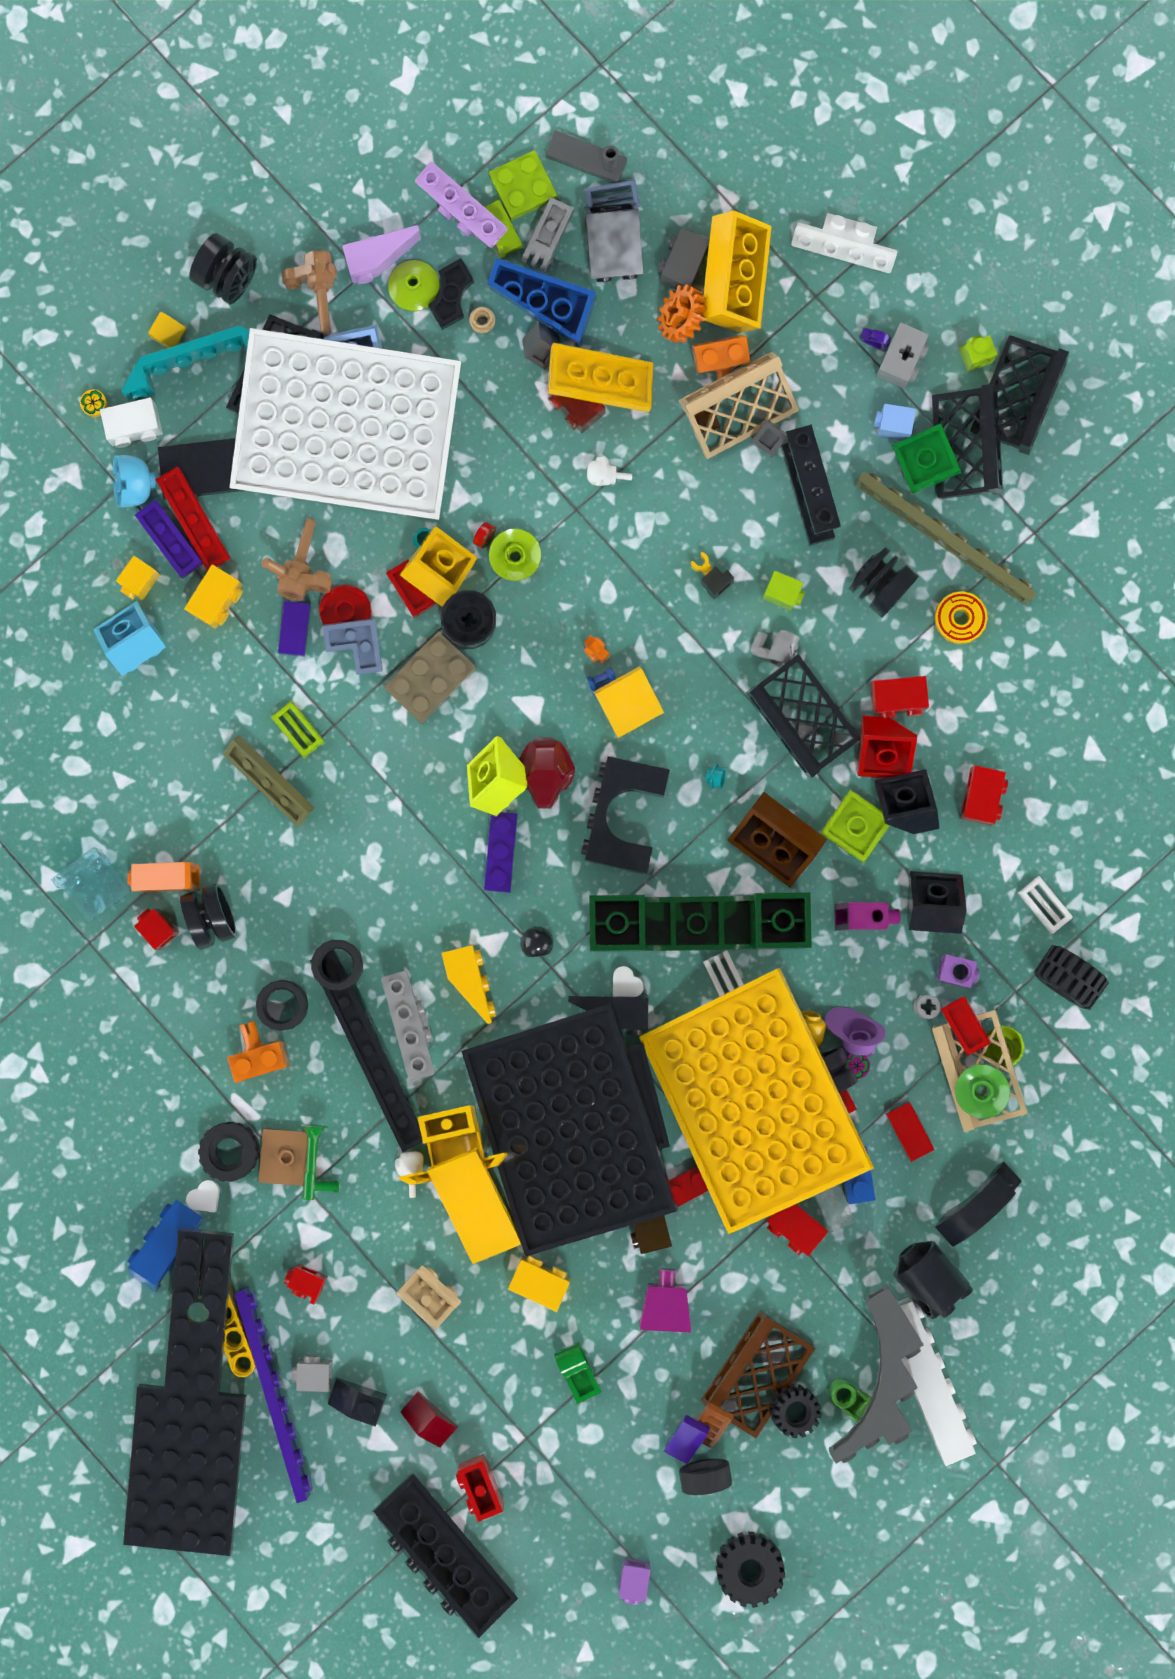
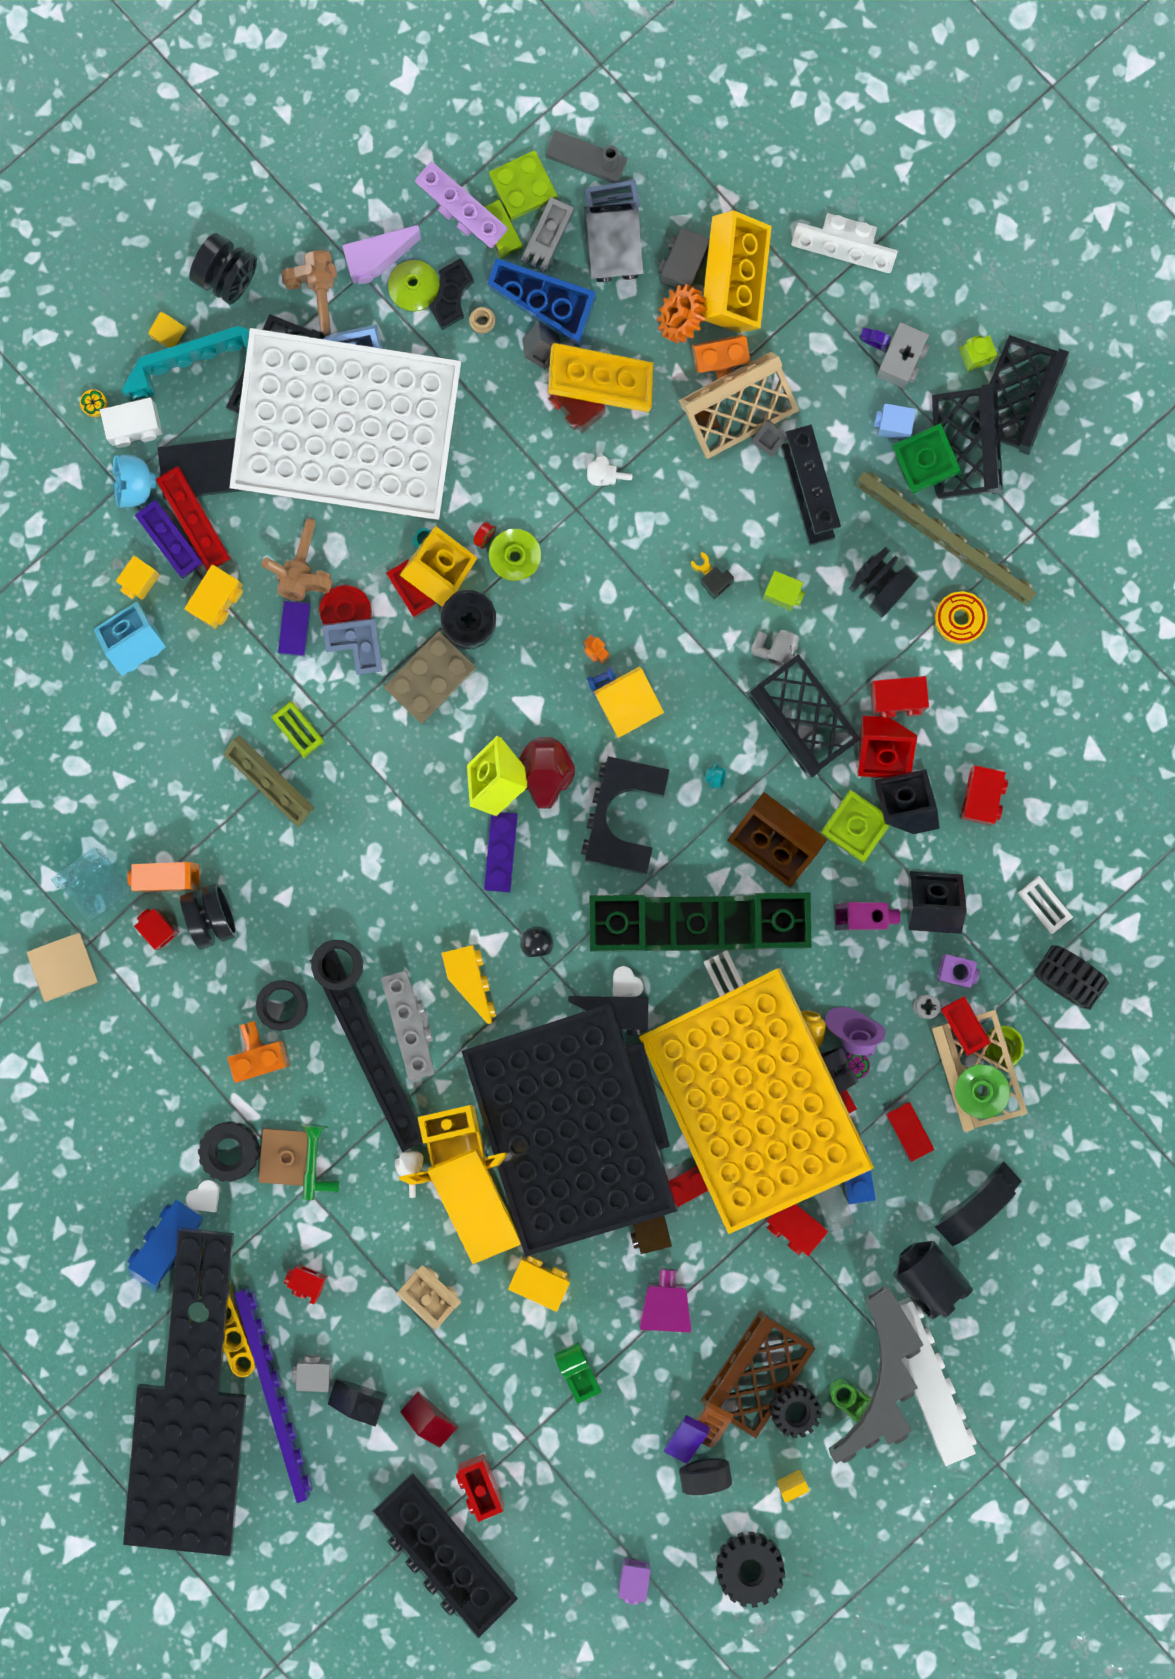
none -> tan slope [26,933,98,1002]
none -> yellow tile [777,1469,810,1503]

